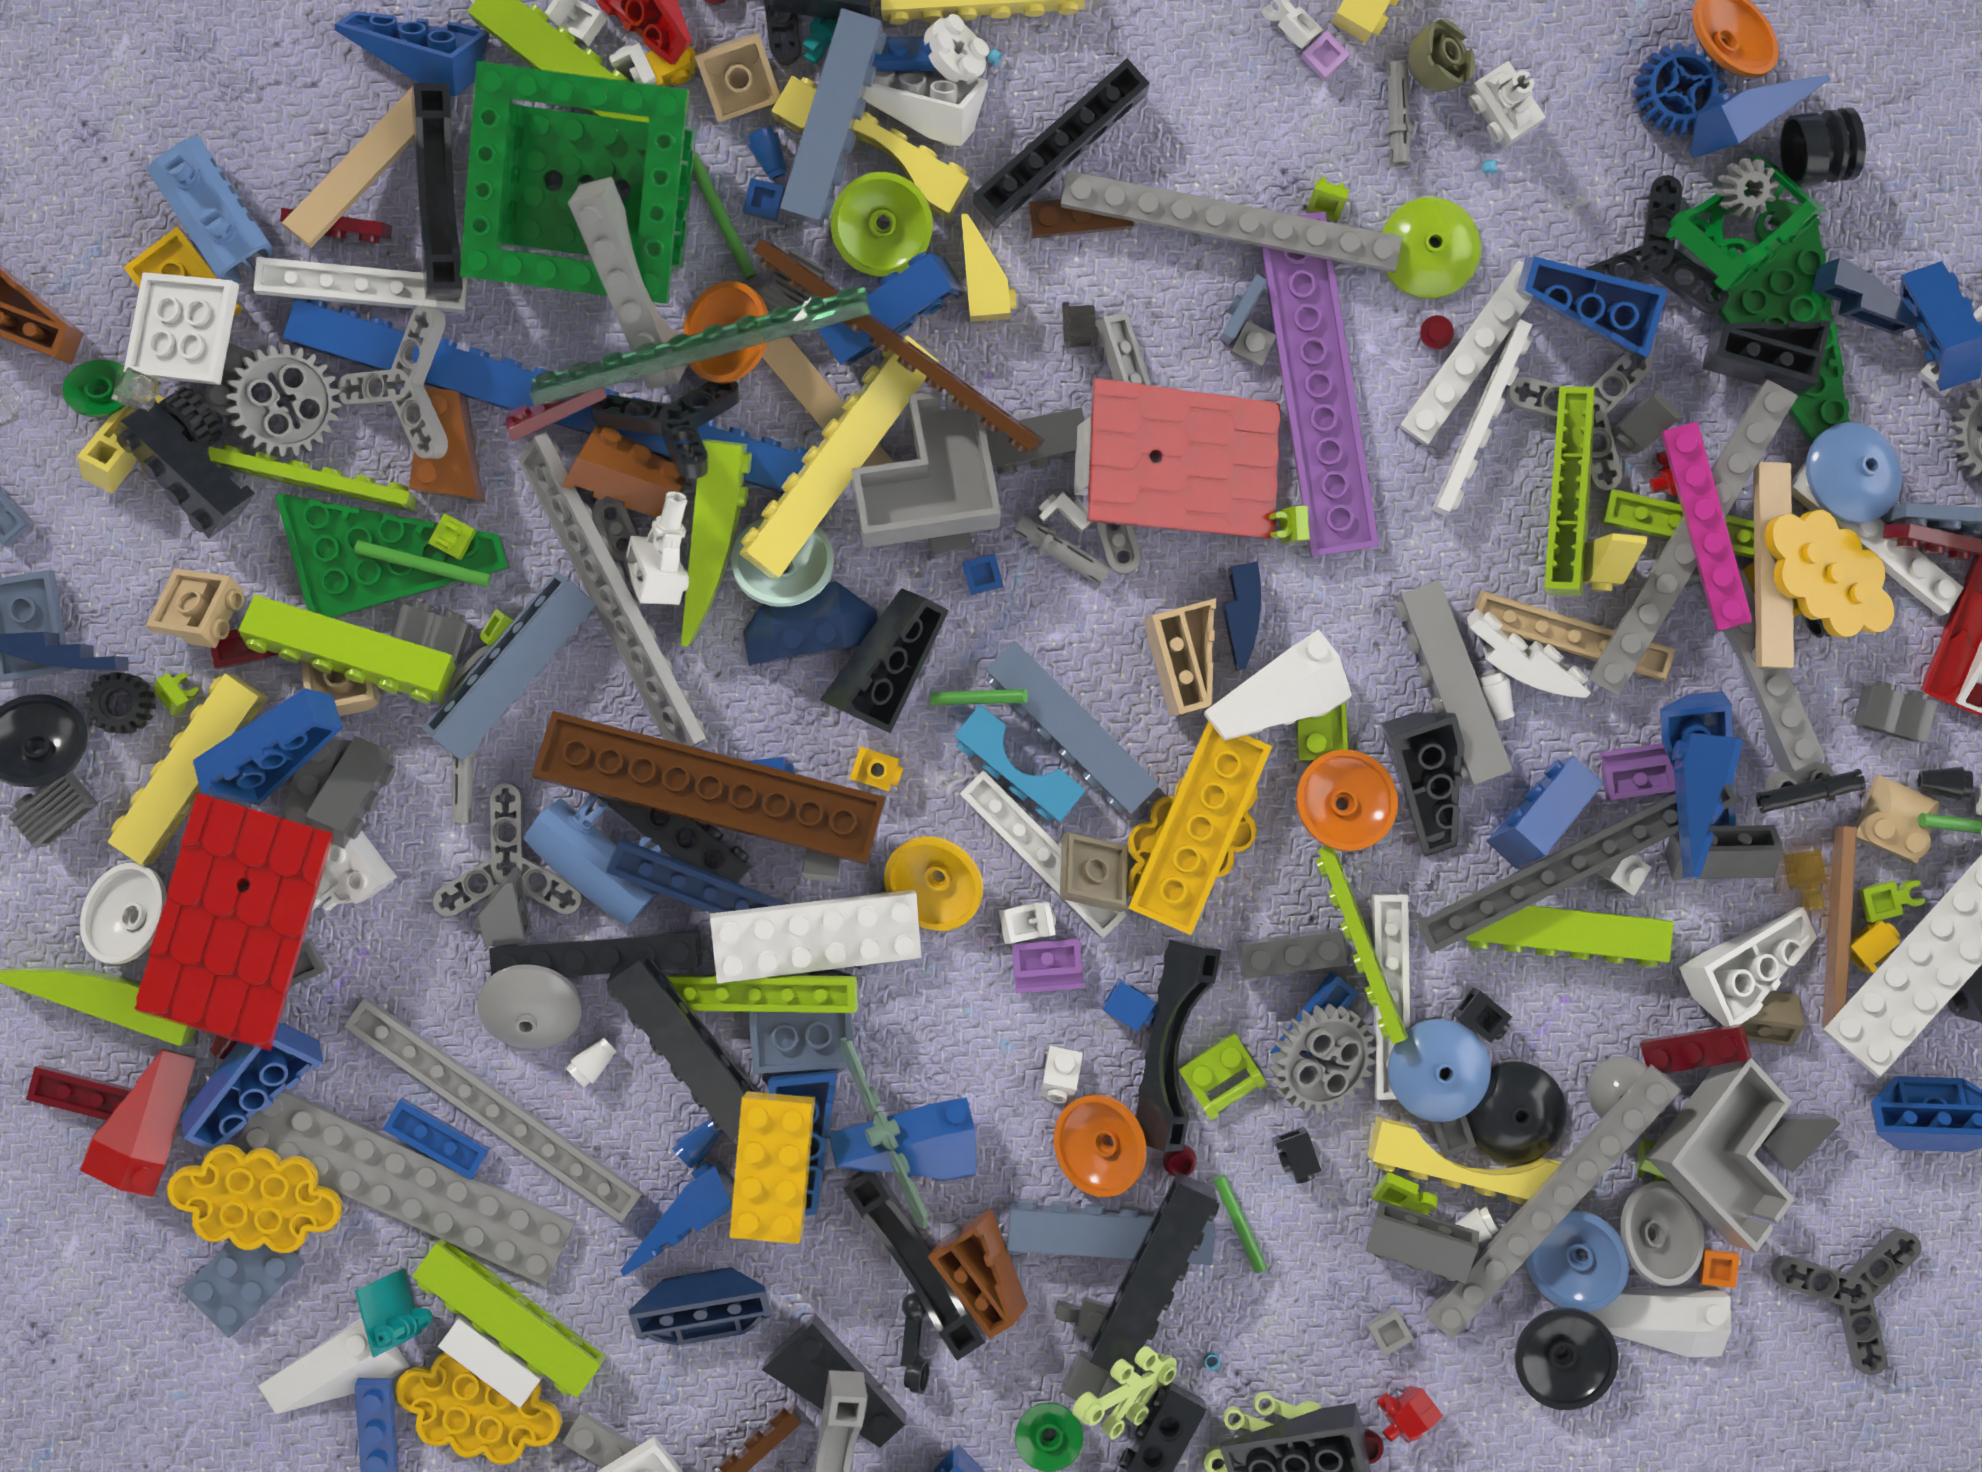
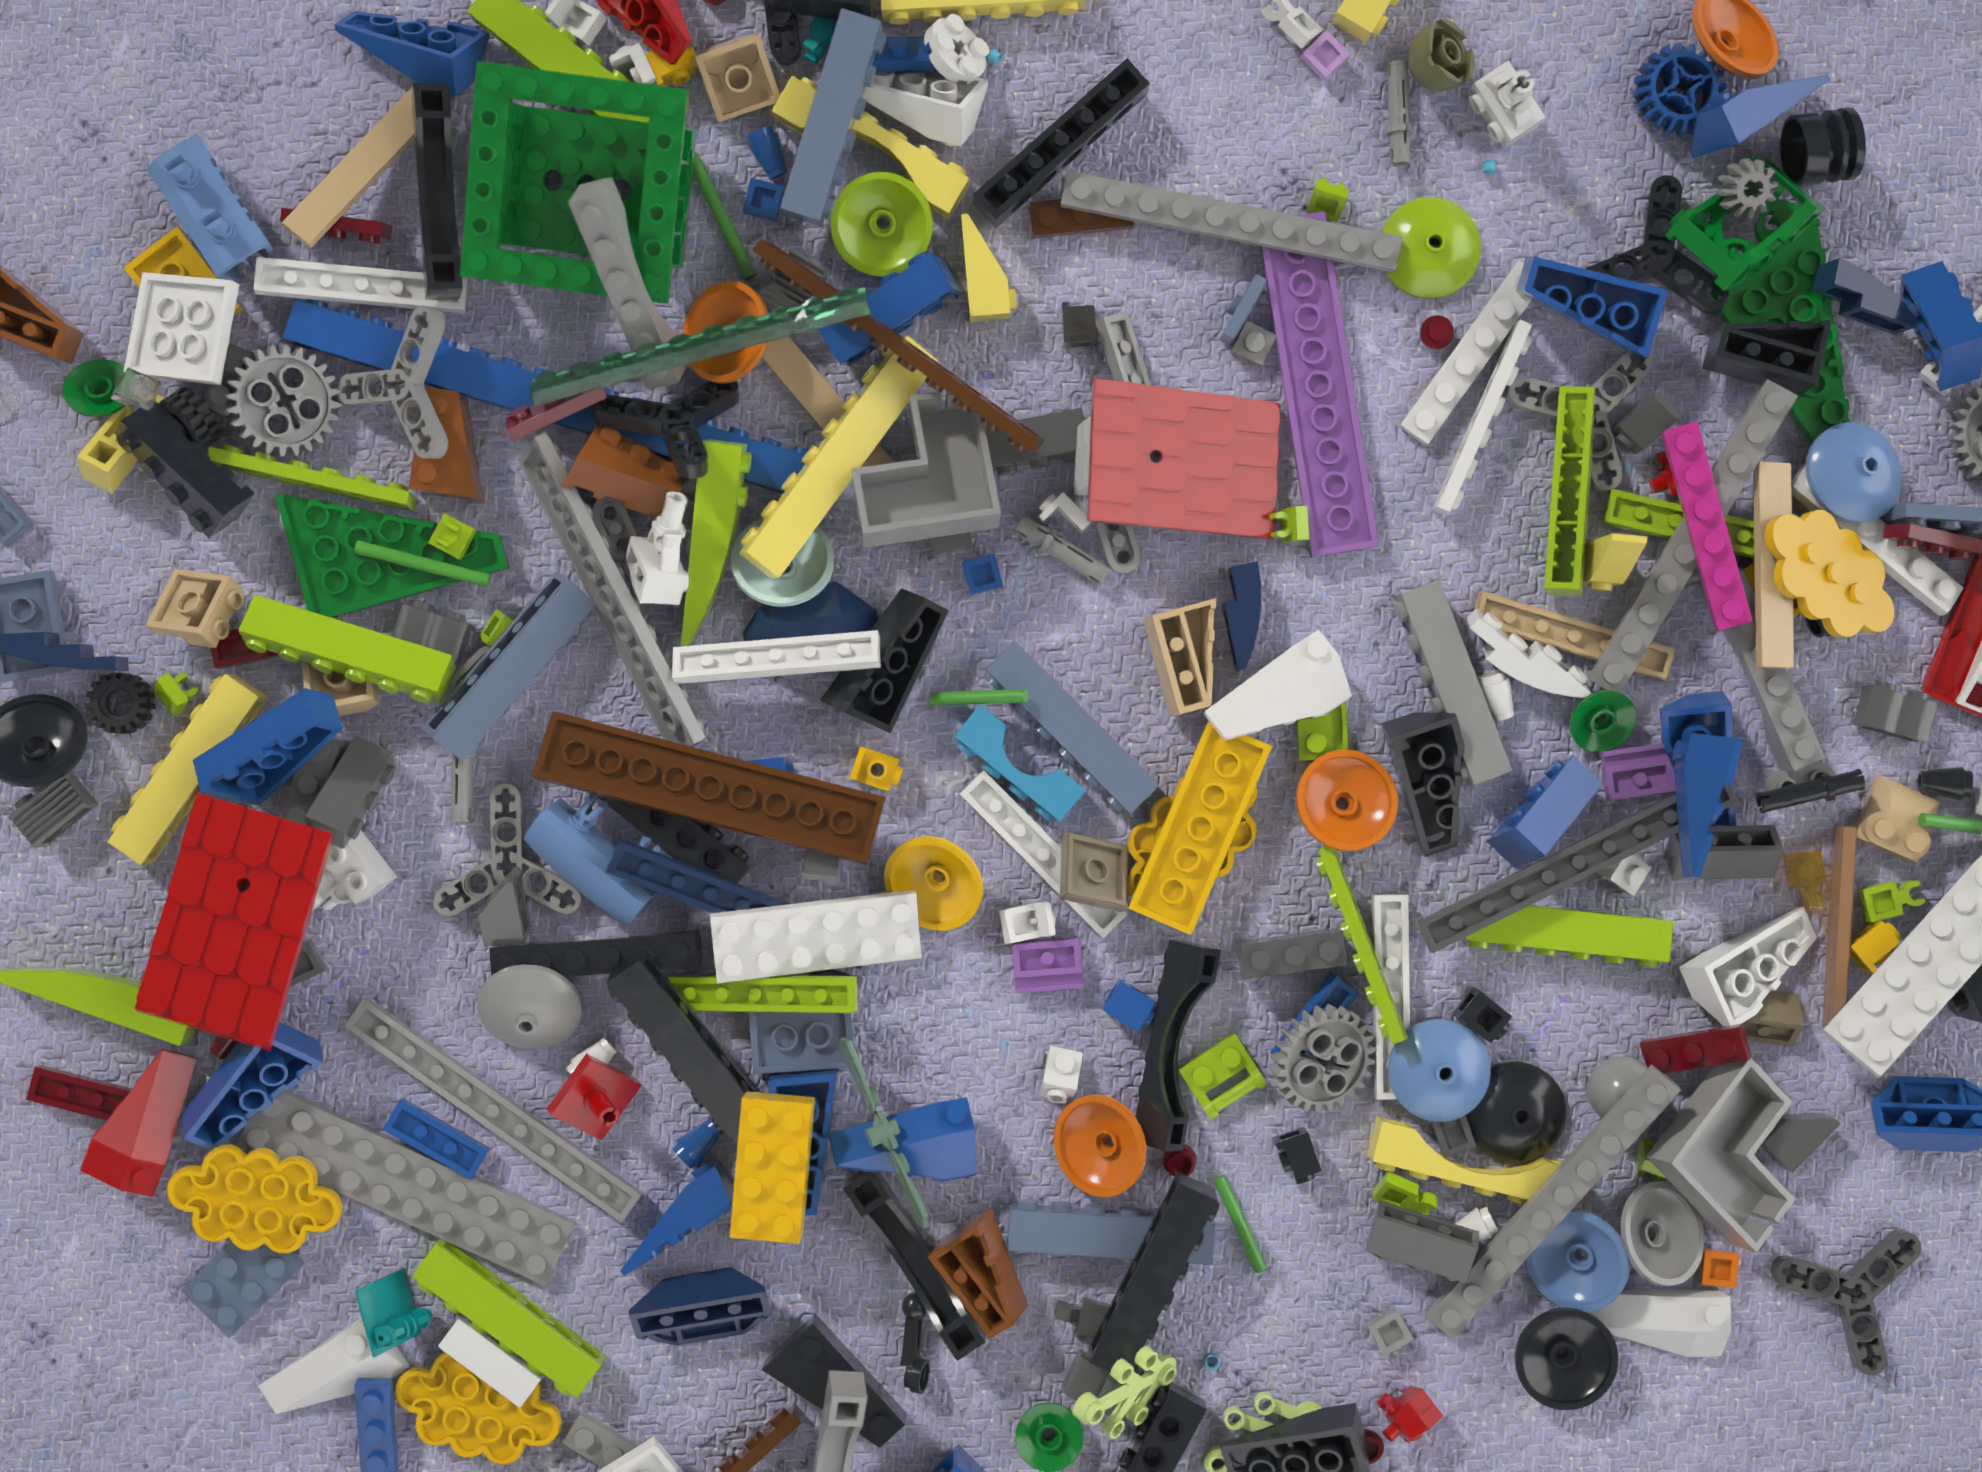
white dish [80,863,167,964] -> none
none -> red tile [546,1053,642,1140]
none -> white plate [672,630,880,684]
none -> green dish [1569,690,1636,752]

